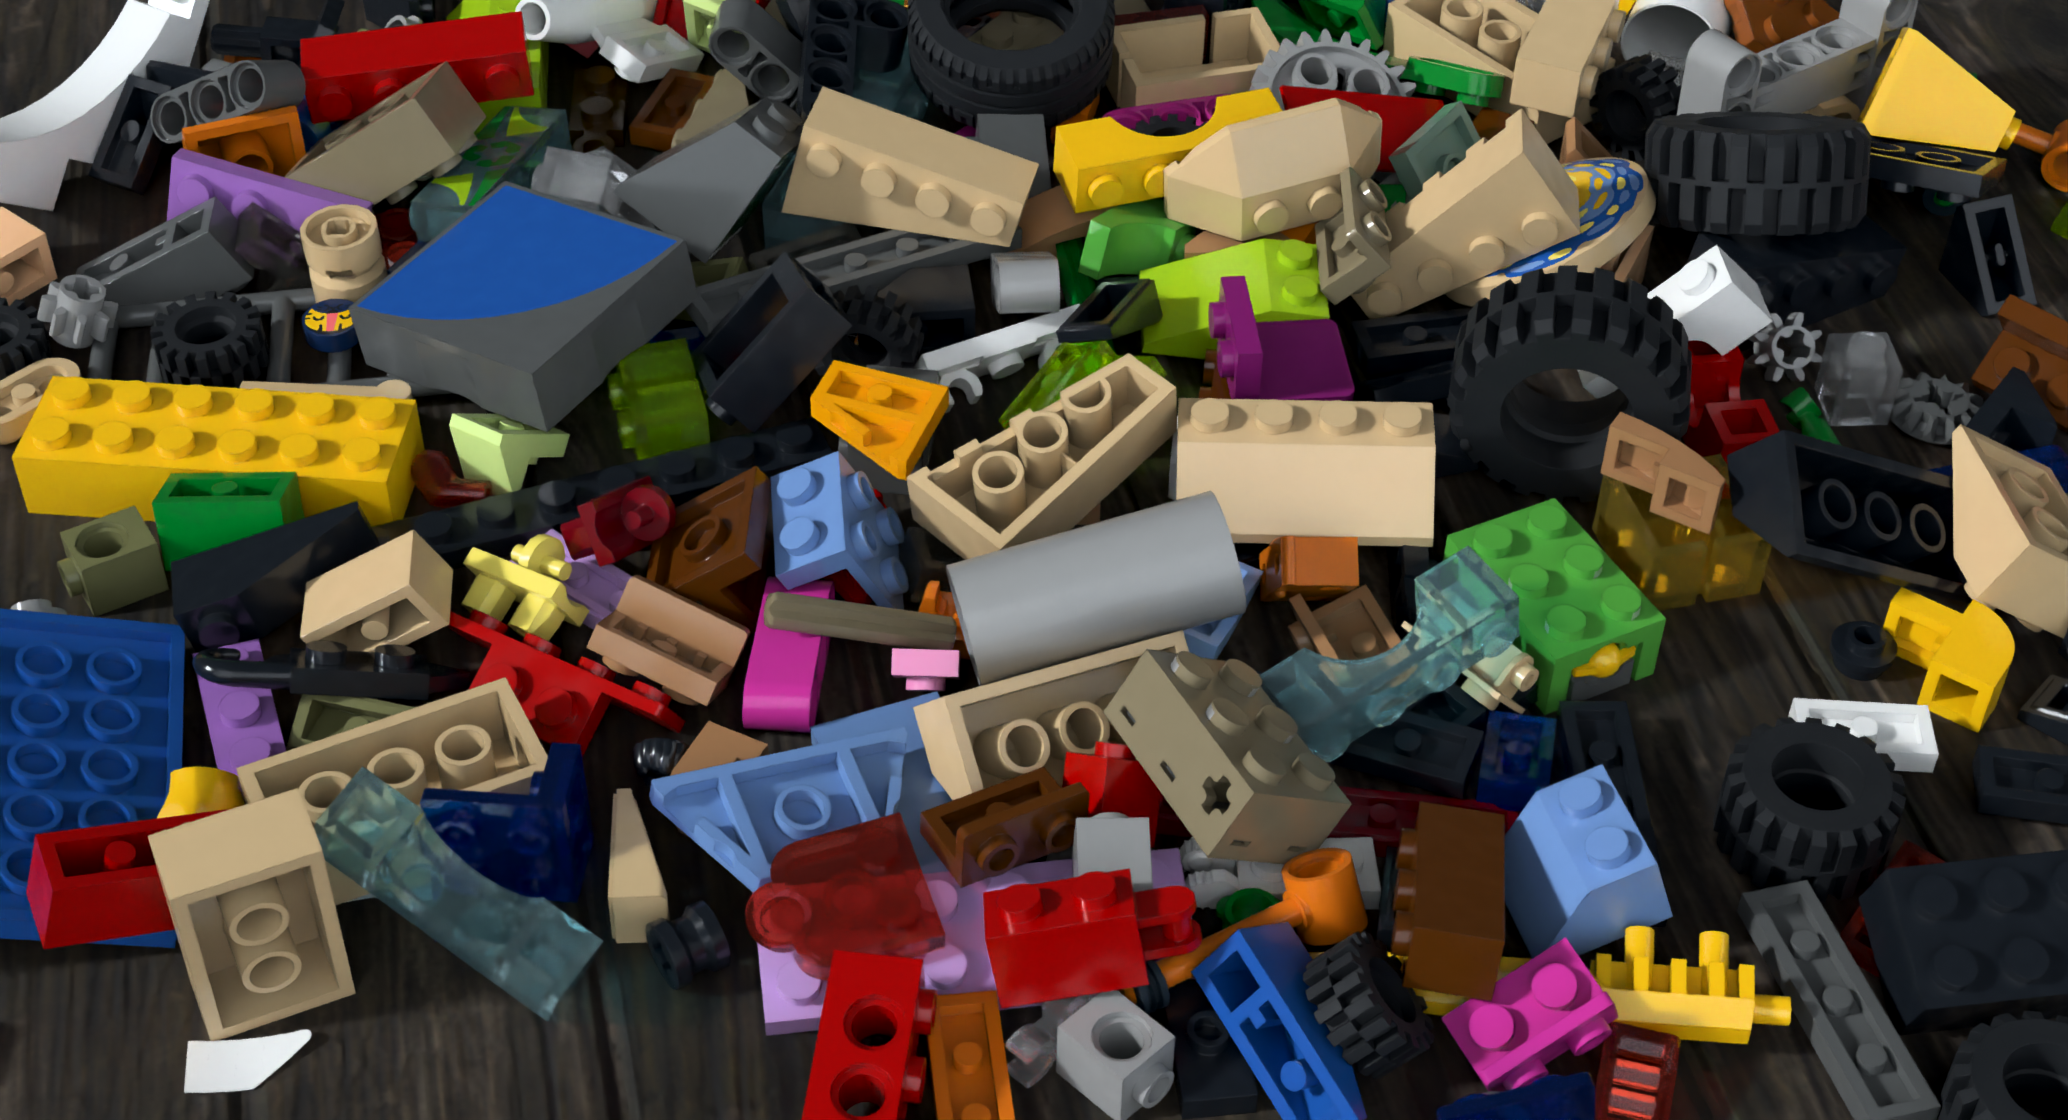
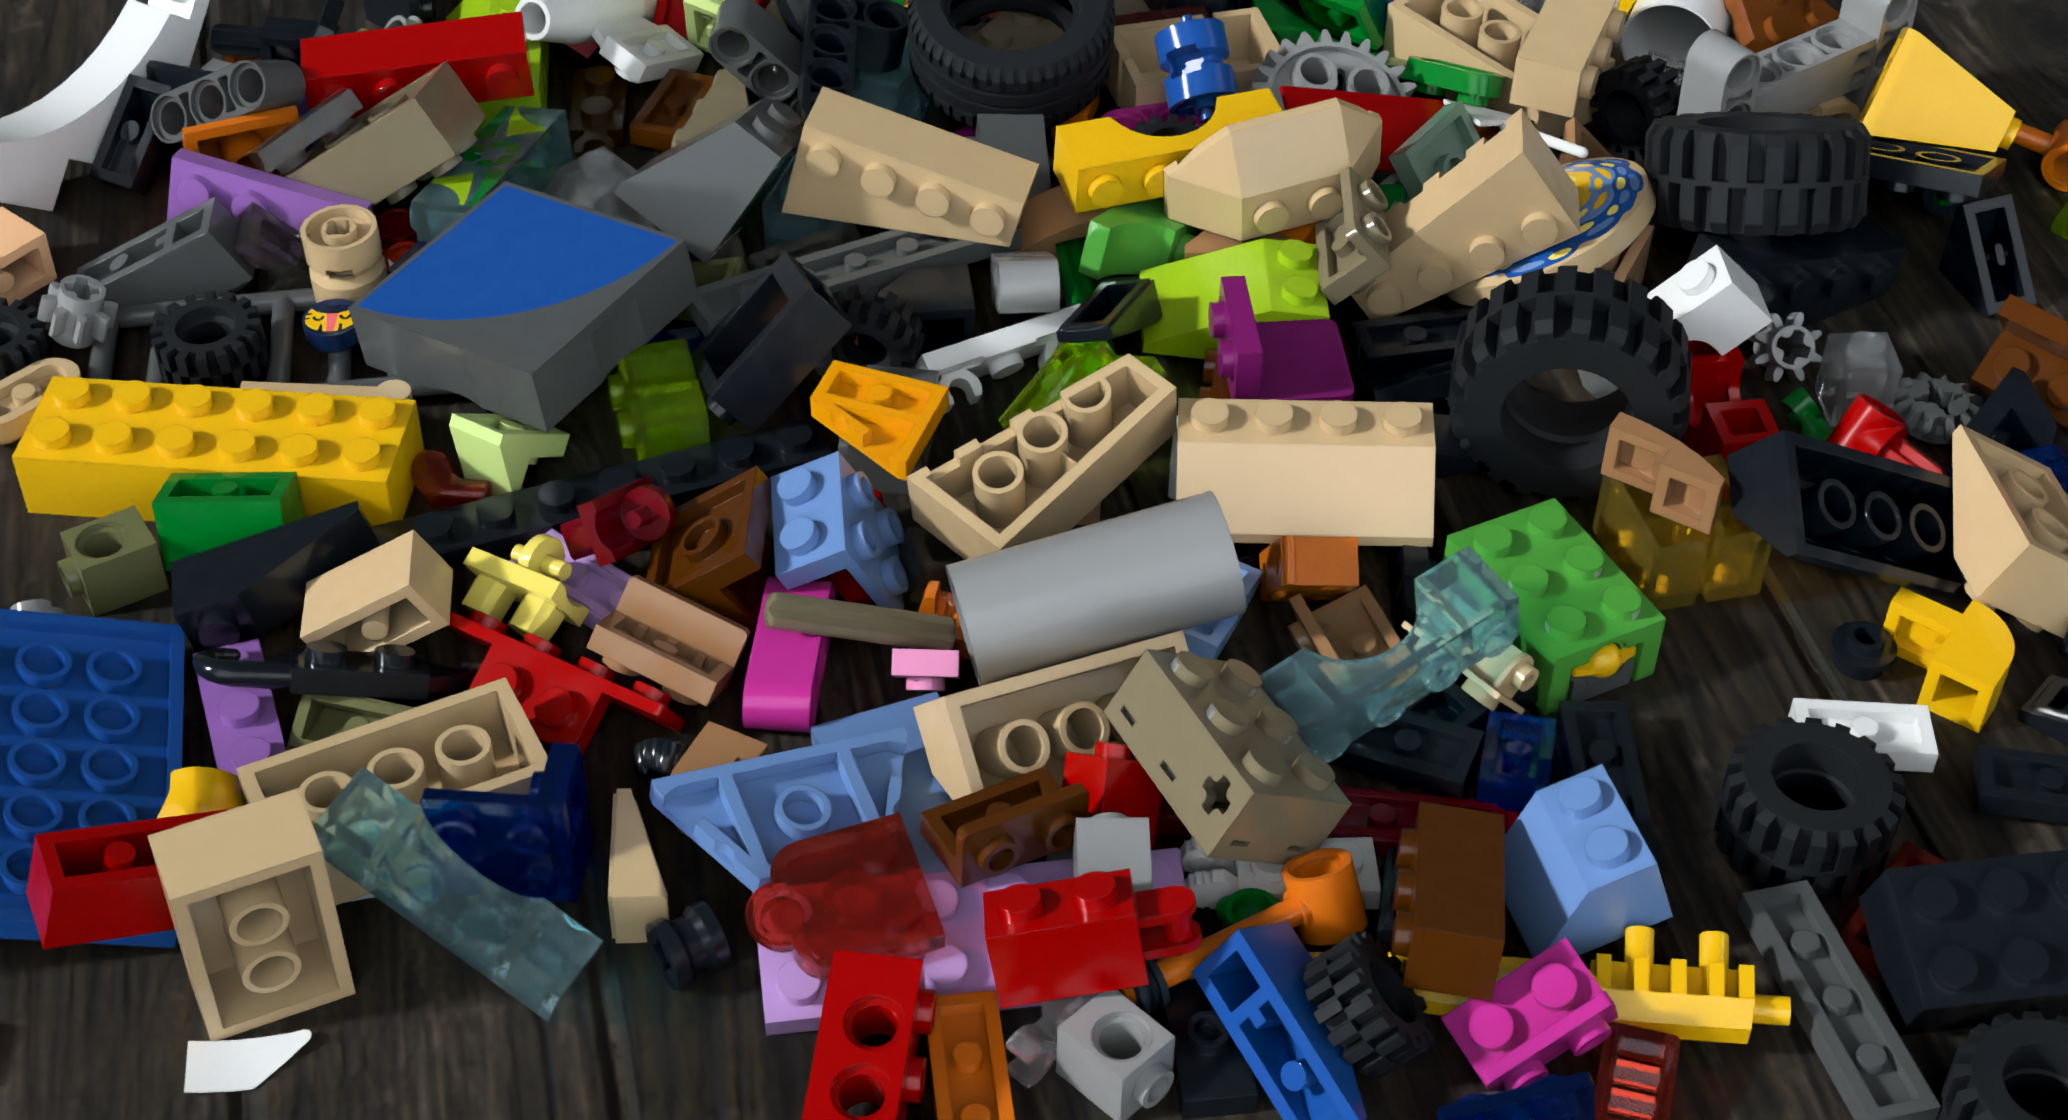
clear brick [531,146,628,217] -> none
none -> clear smoke plate [247,88,364,175]
none -> blue wheel [1154,14,1239,122]
none -> white piece [1443,99,1589,158]
none -> red axle [1825,393,1946,475]

